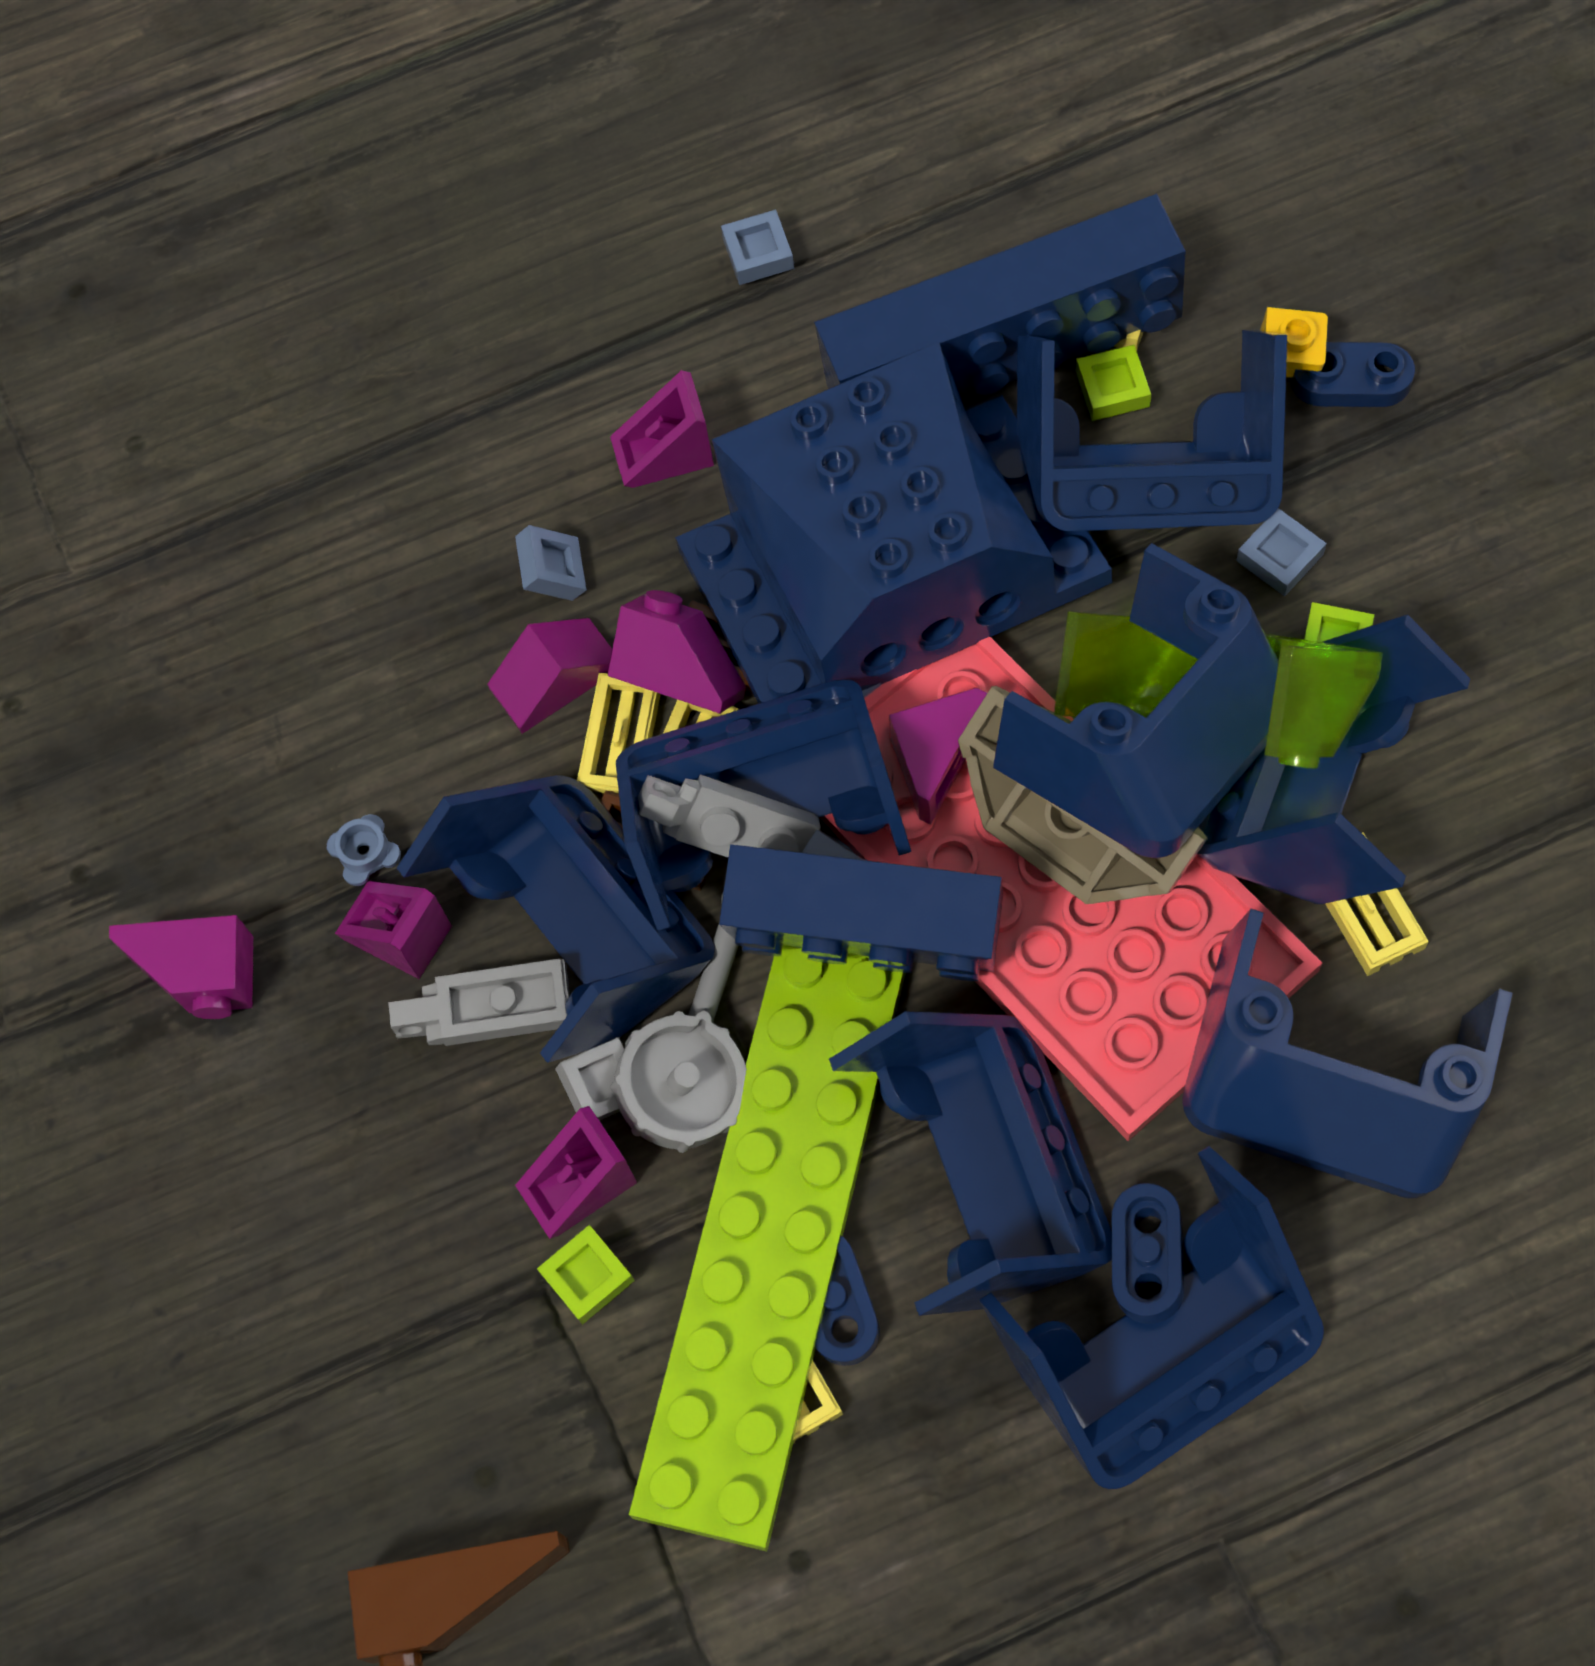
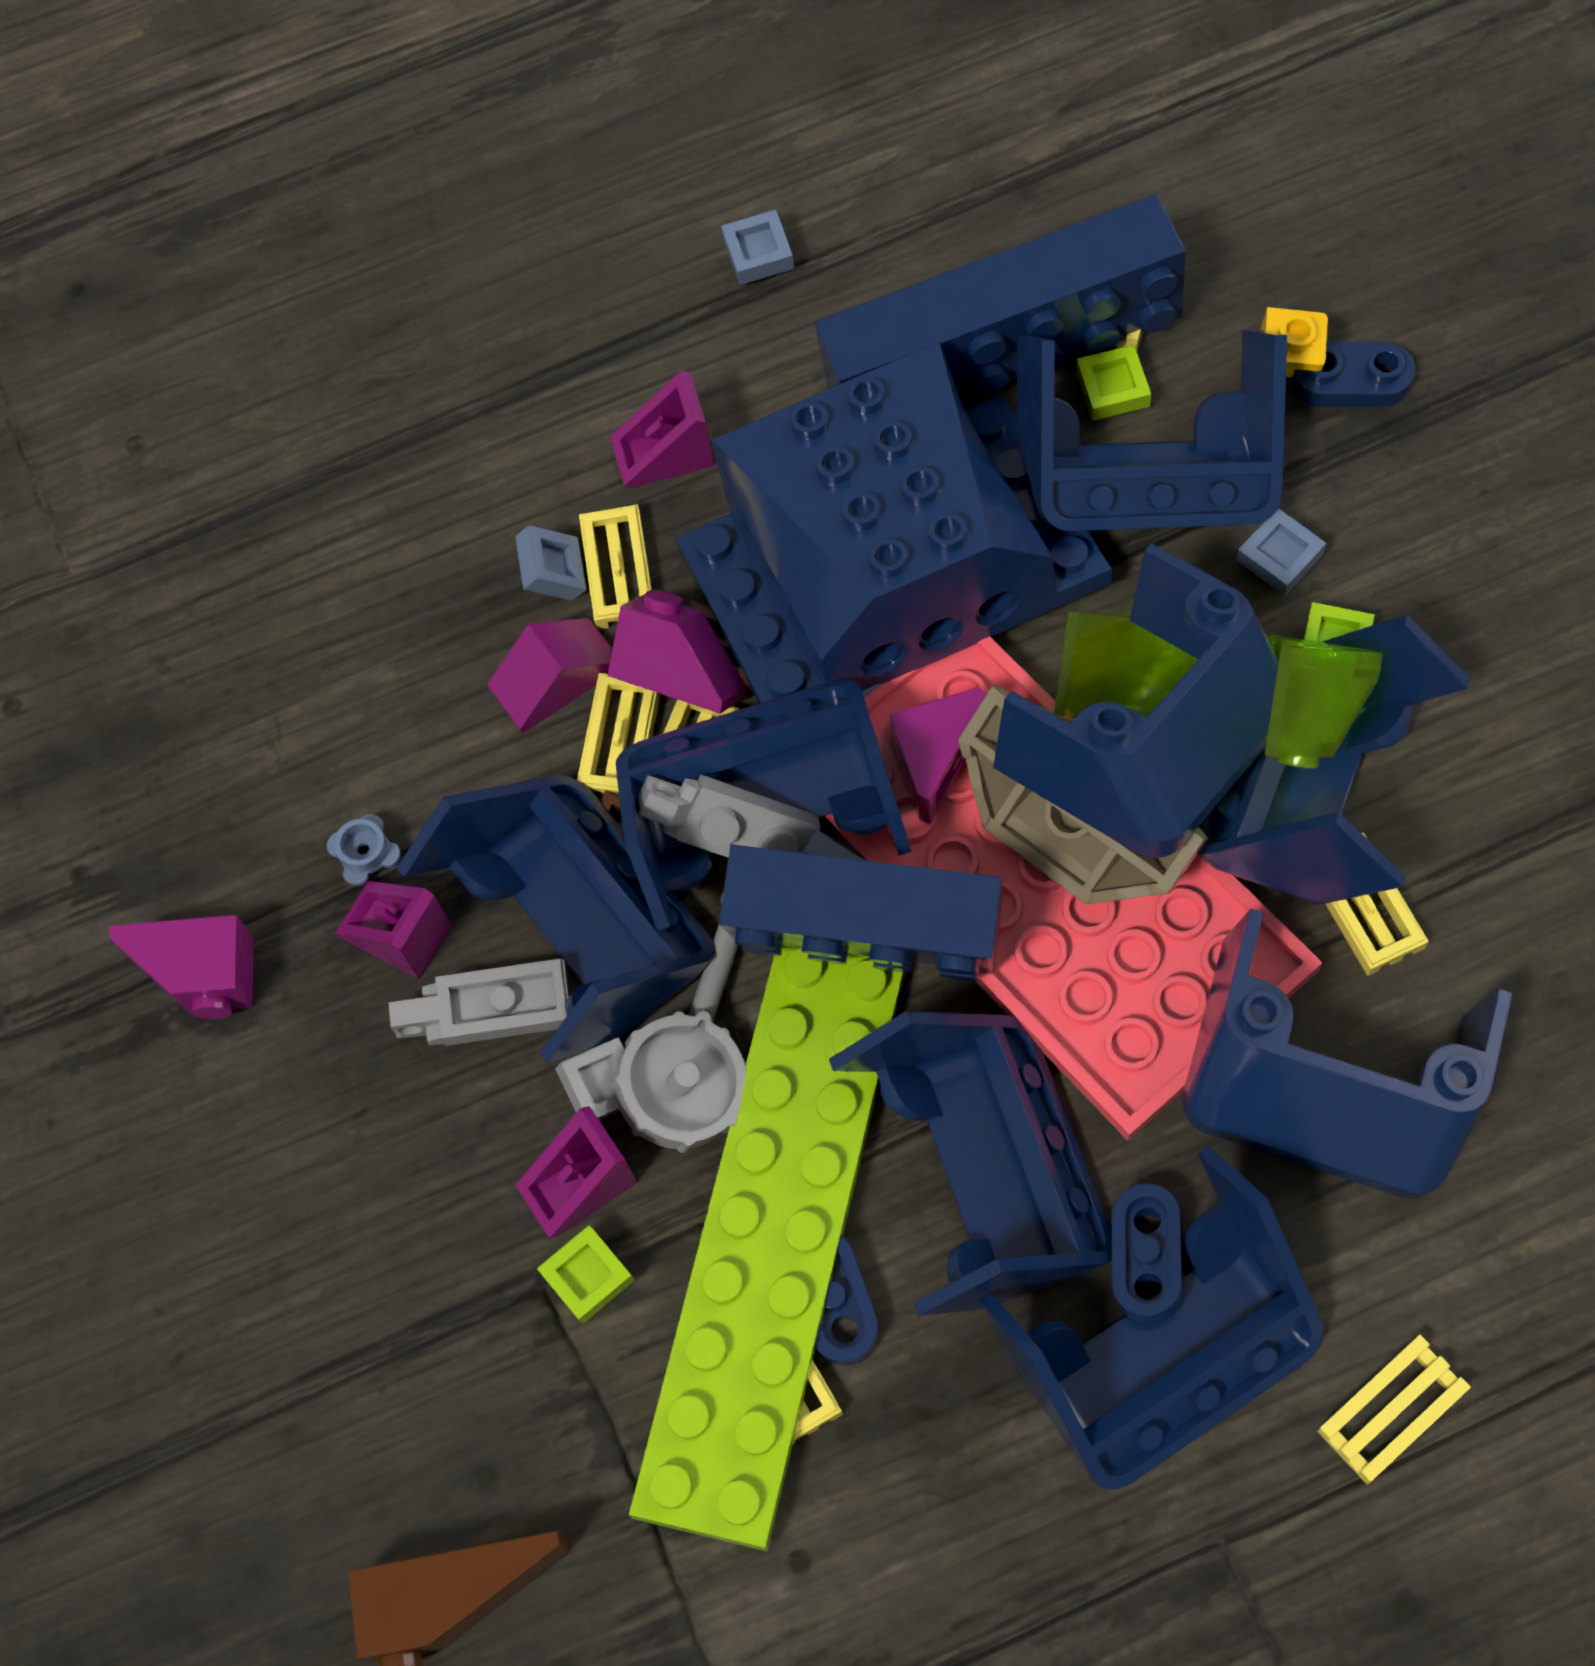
none -> light yellow tile [579,504,652,630]
none -> light yellow tile [1317,1335,1471,1485]

